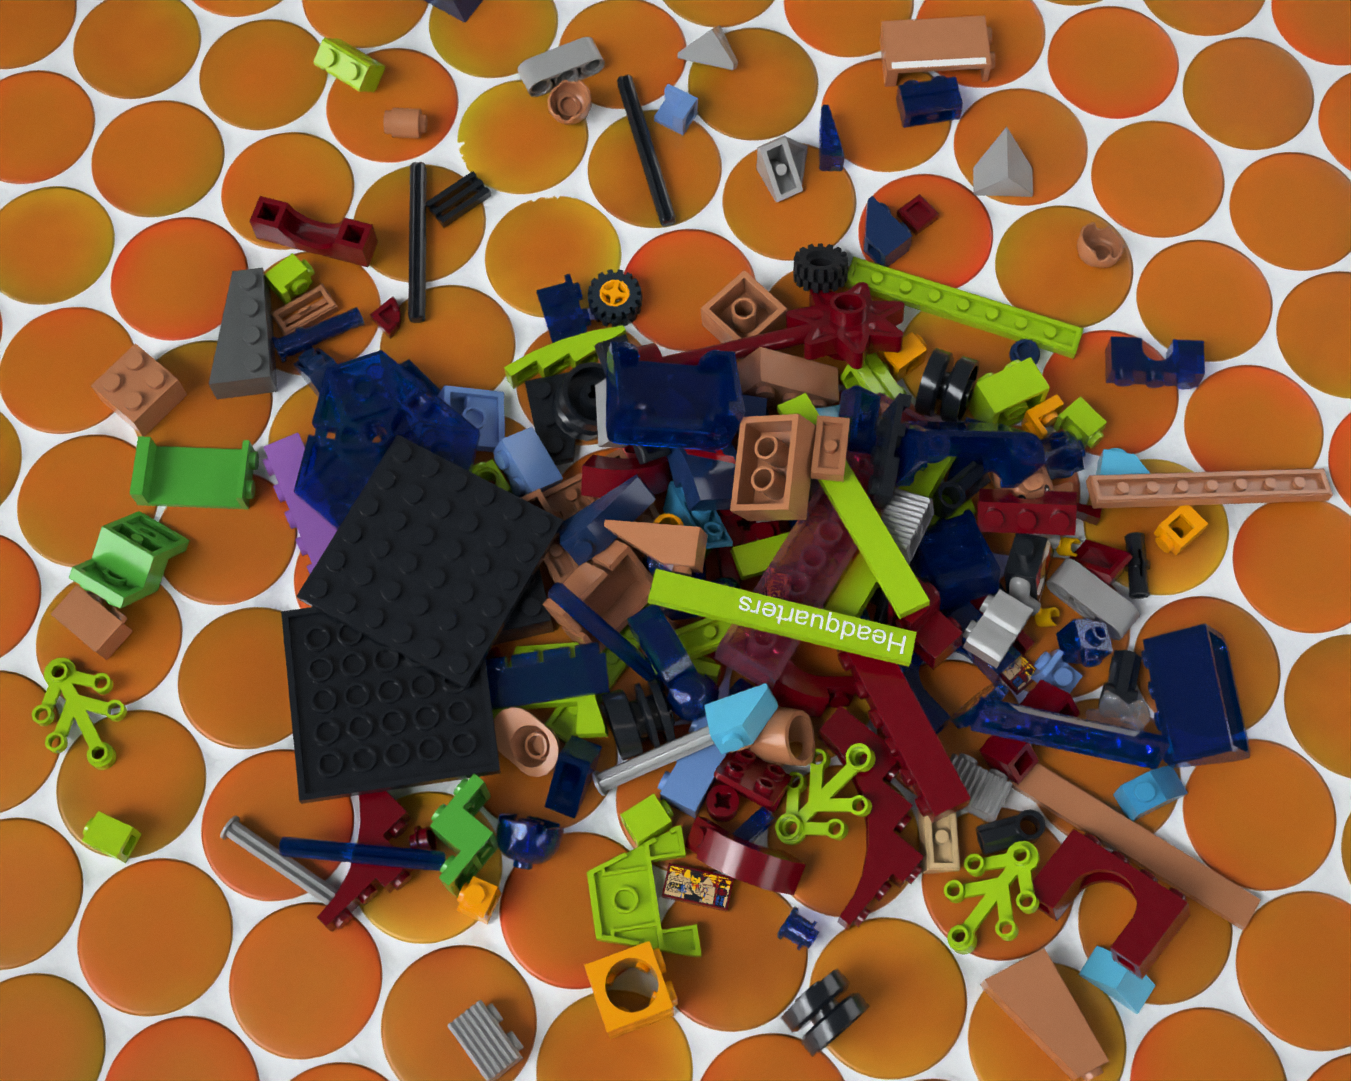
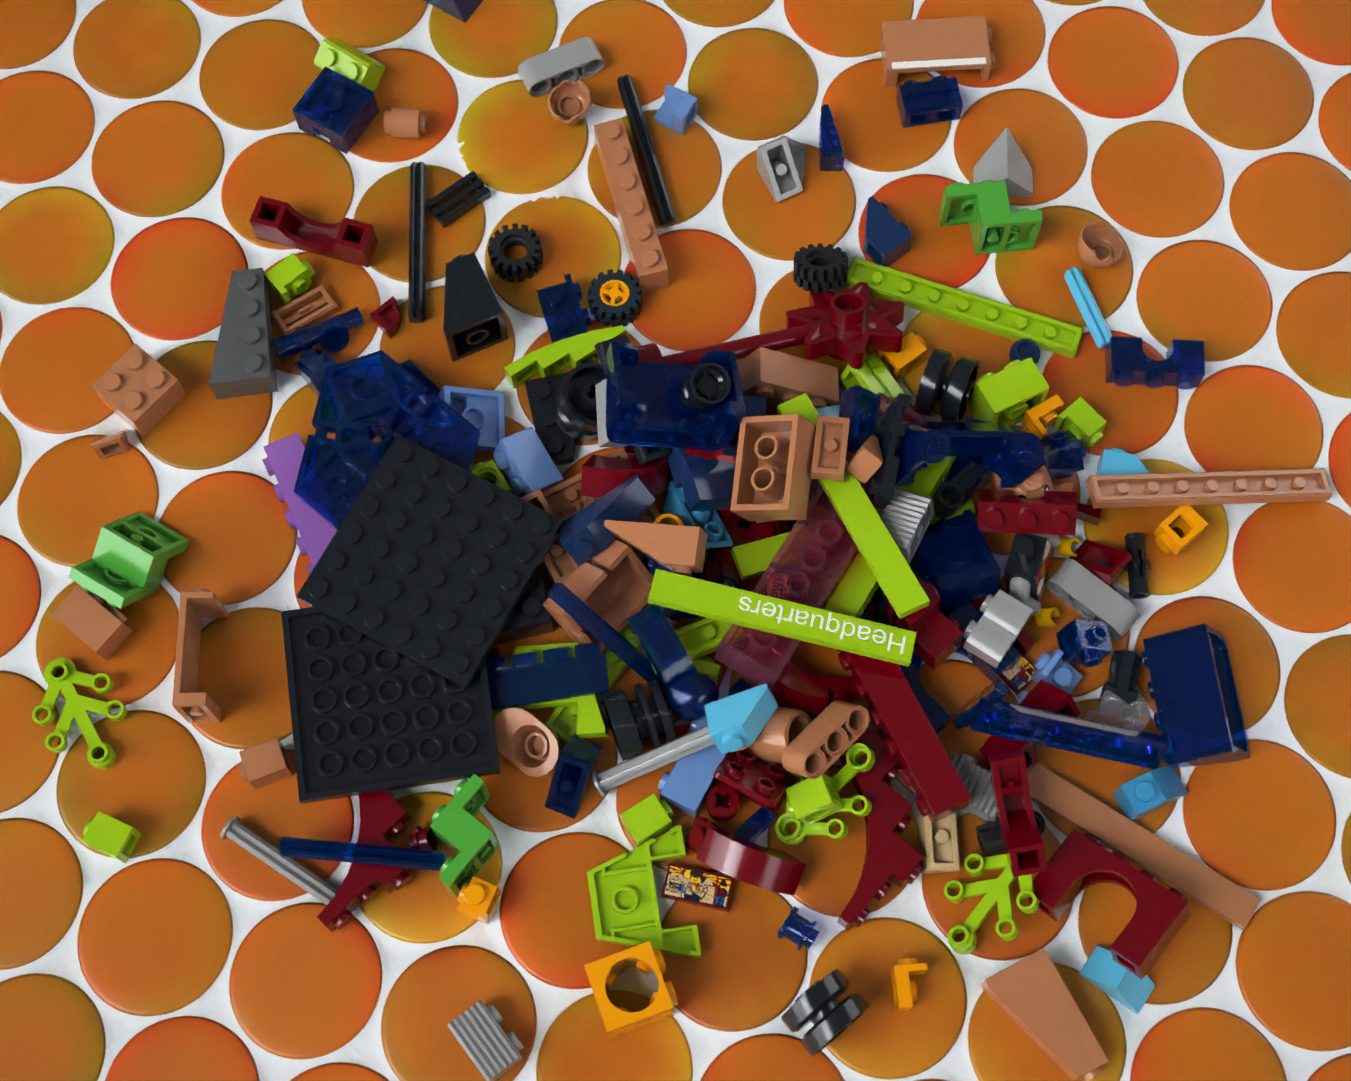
bright green panel [130,436,259,509] -> none
clear blue cylinder [496,813,564,870] -> none
light grey slope [677,25,738,70] -> none
nougat brick [700,270,787,360] -> none
dark red tile [897,194,939,235] -> none
none -> nougat slope [91,430,130,459]
none -> nougat panel [172,588,228,723]
none -> nougat brick [238,738,293,789]
none -> clear blue piece [292,66,379,154]
none -> clear blue piece [318,322,350,352]
none -> black slope [443,252,508,362]
none -> black tyre [488,223,543,282]
none -> nougat brick [594,118,669,293]
none -> black wheel [679,362,731,412]
none -> nougat beam [782,700,870,779]
none -> lime brick [785,774,844,825]
none -> nougat slope [846,434,883,483]
none -> light orange bracket [890,958,928,1012]
none -> bright green bracket [938,180,1043,255]
none -> dark red arch [988,749,1047,877]
none -> medium azure axle [1064,267,1114,349]

